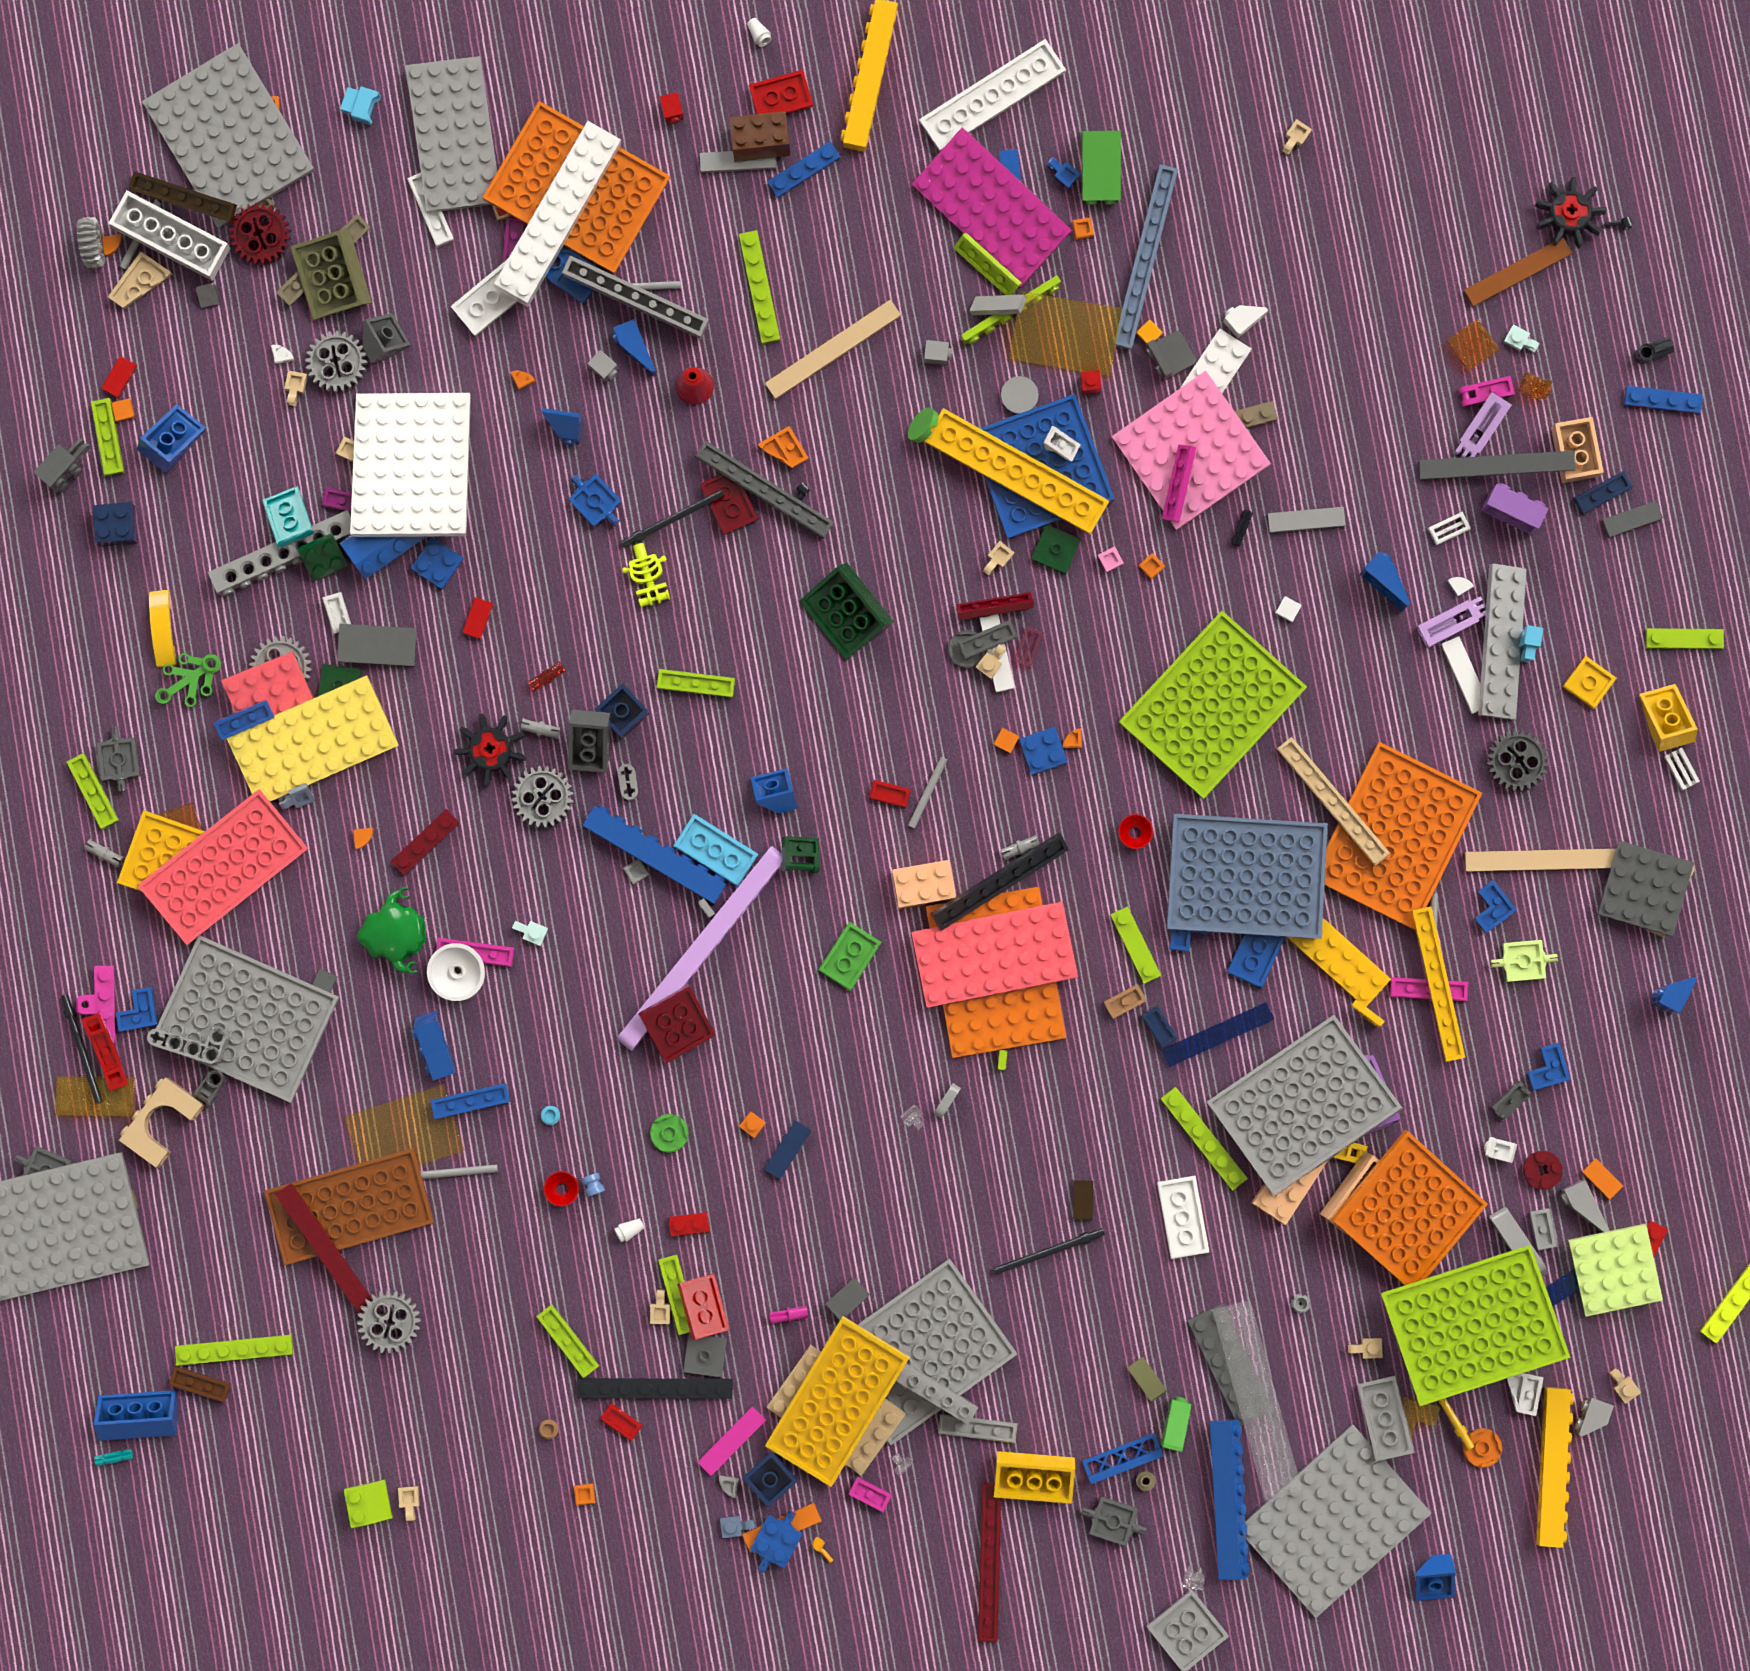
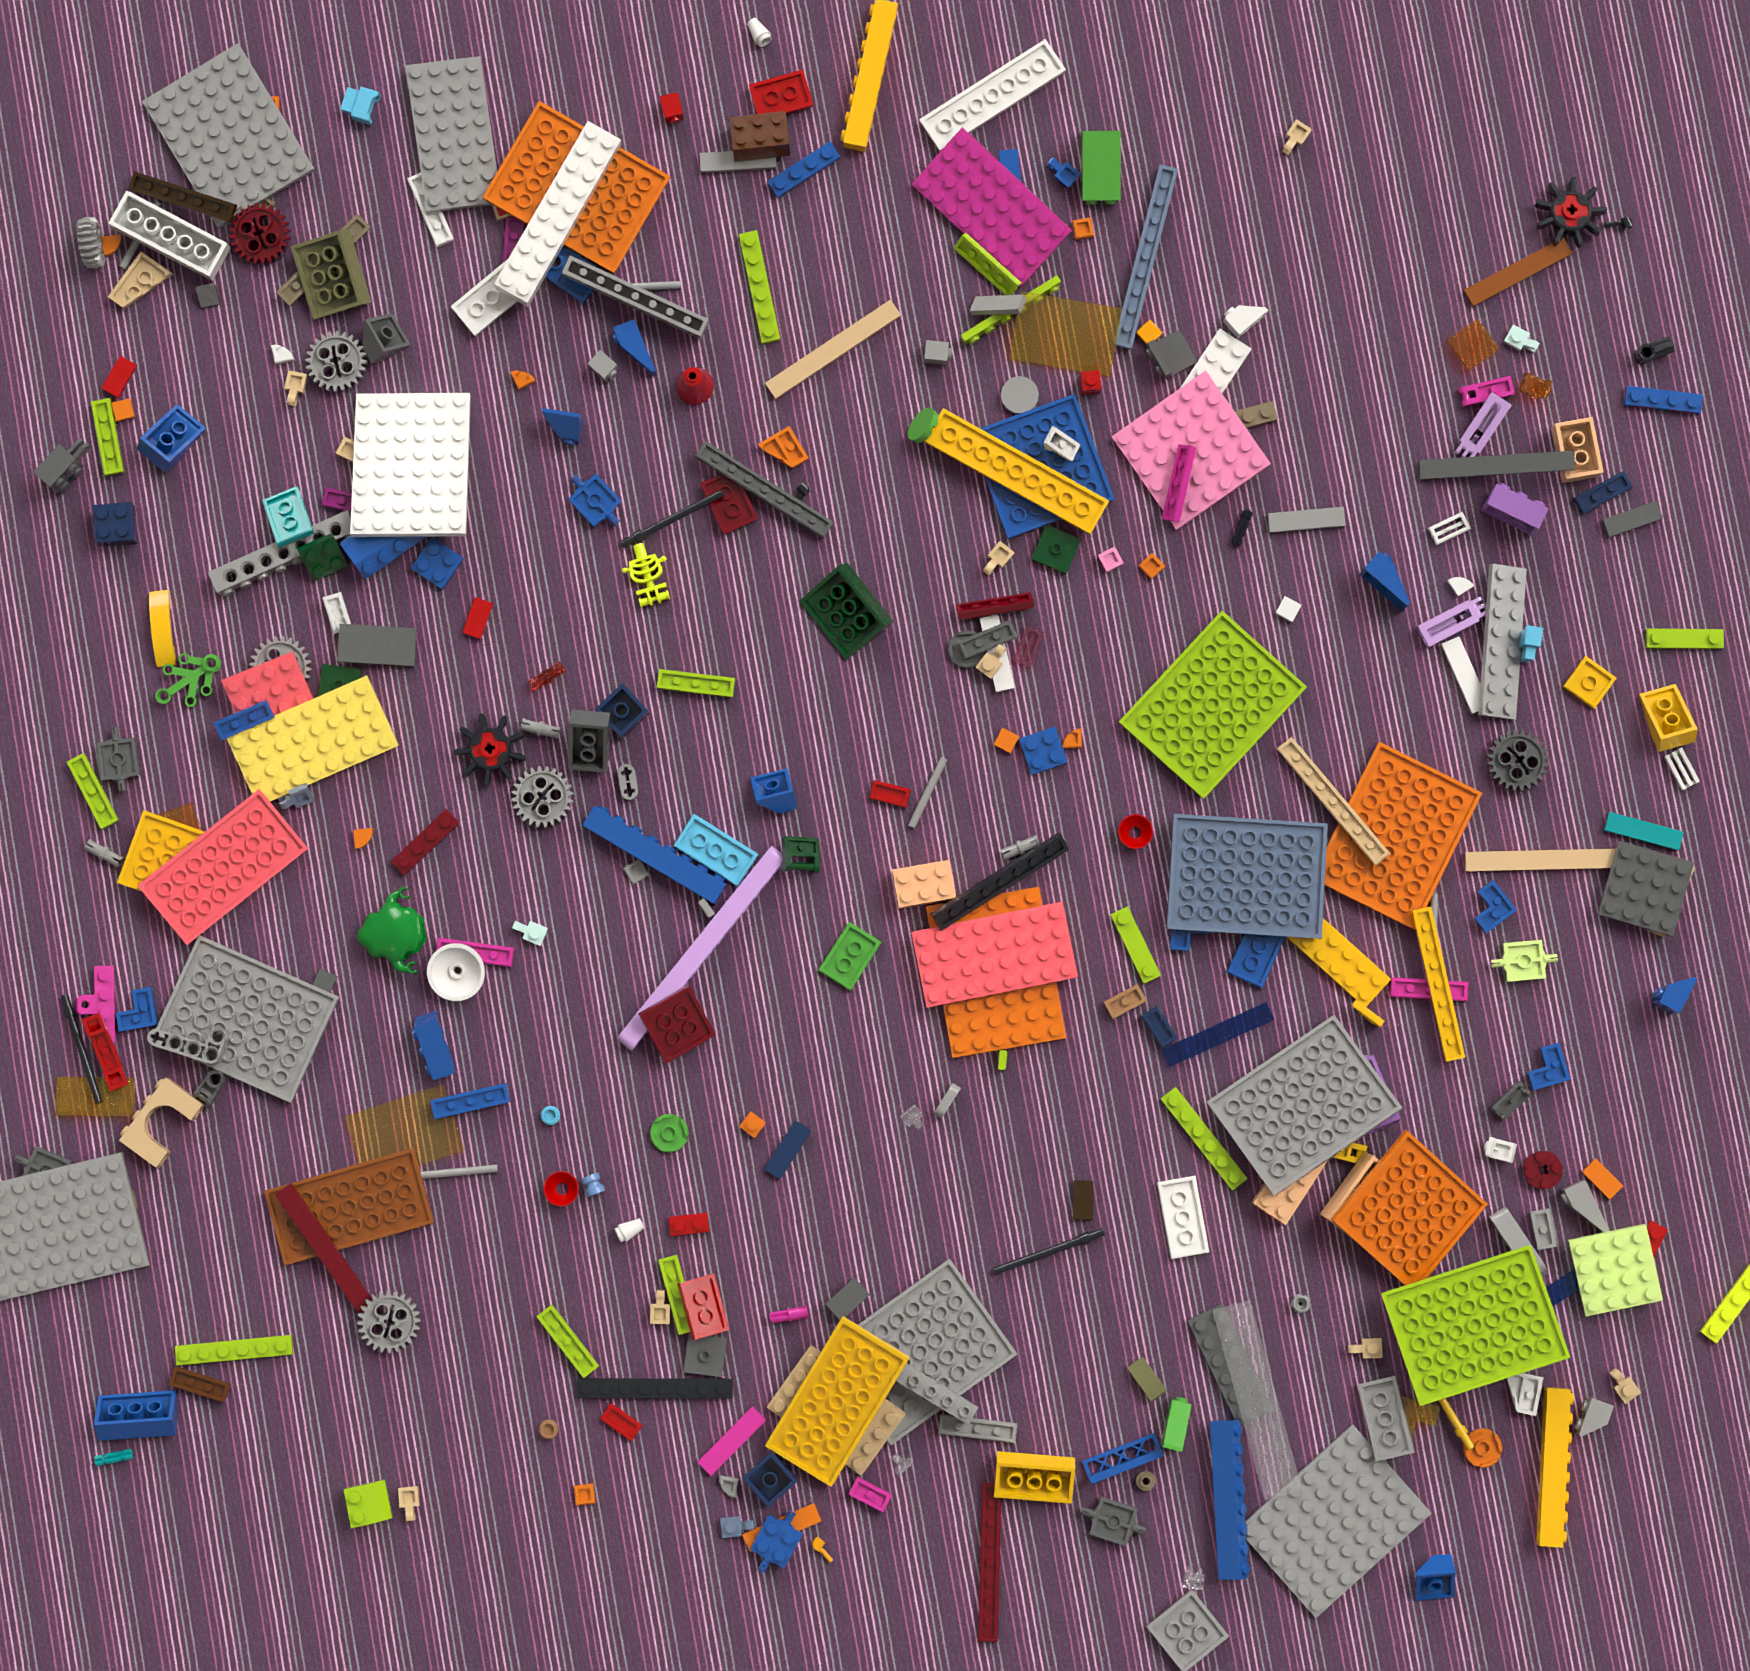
none -> teal tile [1604,812,1684,851]

